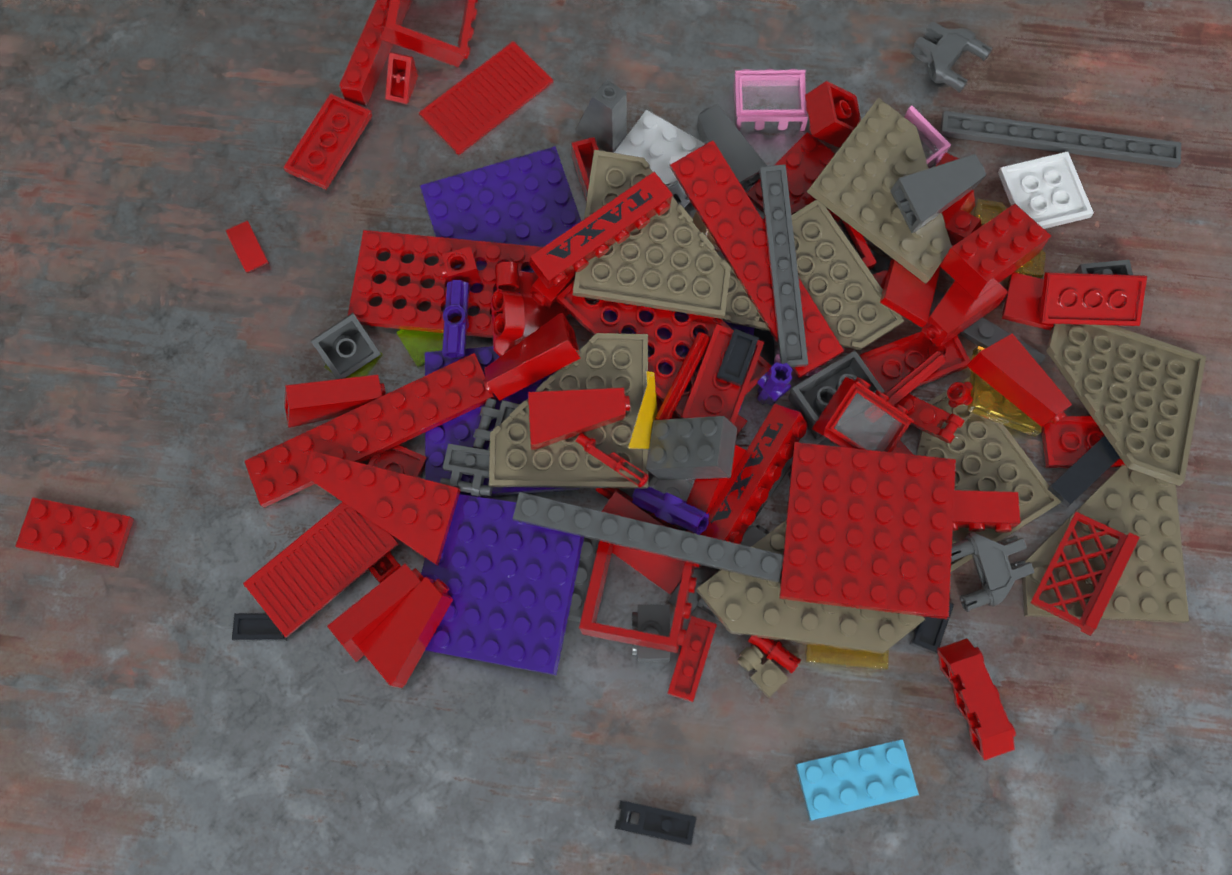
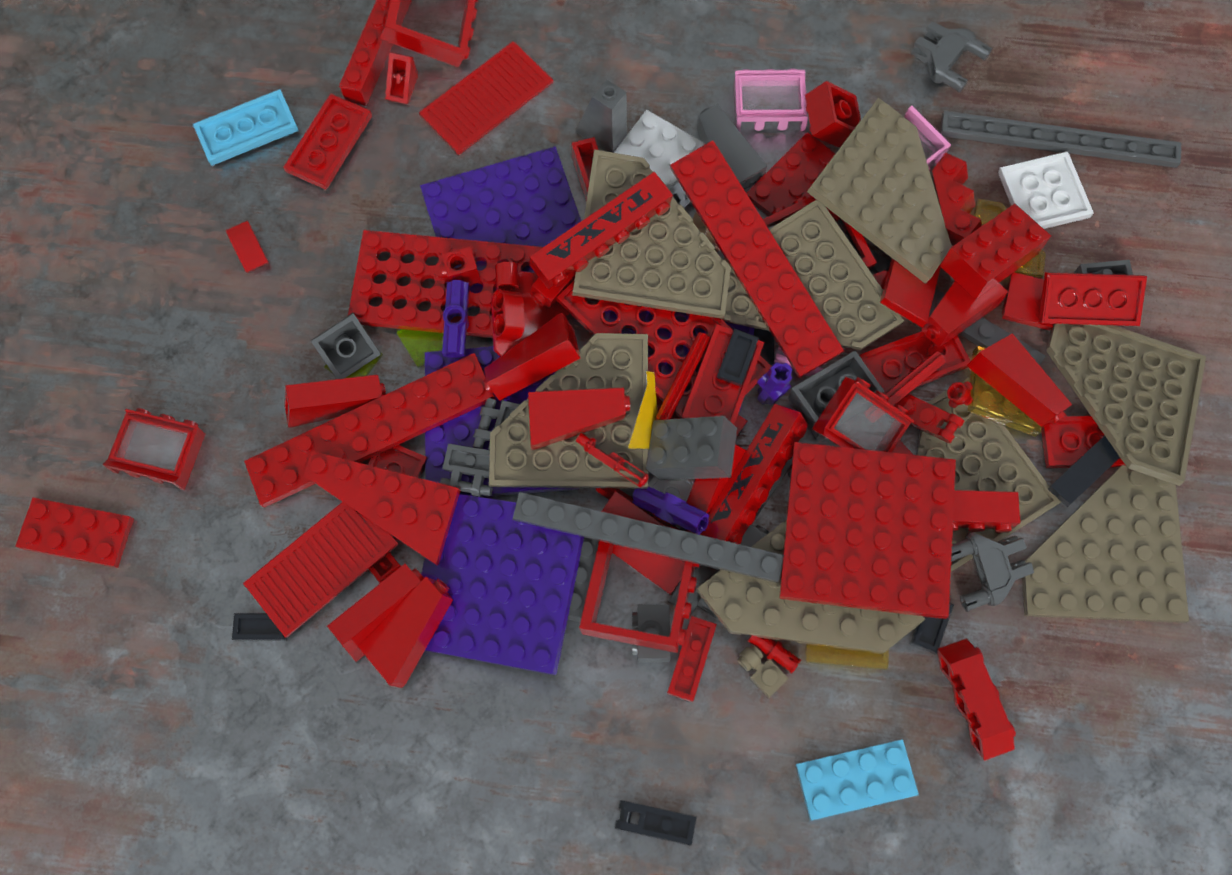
dark grey plate [759,164,808,367] -> none
dark grey slope [890,154,987,233] -> none
red fence [1030,512,1140,636] -> none
none -> window [102,408,205,490]
none -> medium azure plate [193,89,299,166]

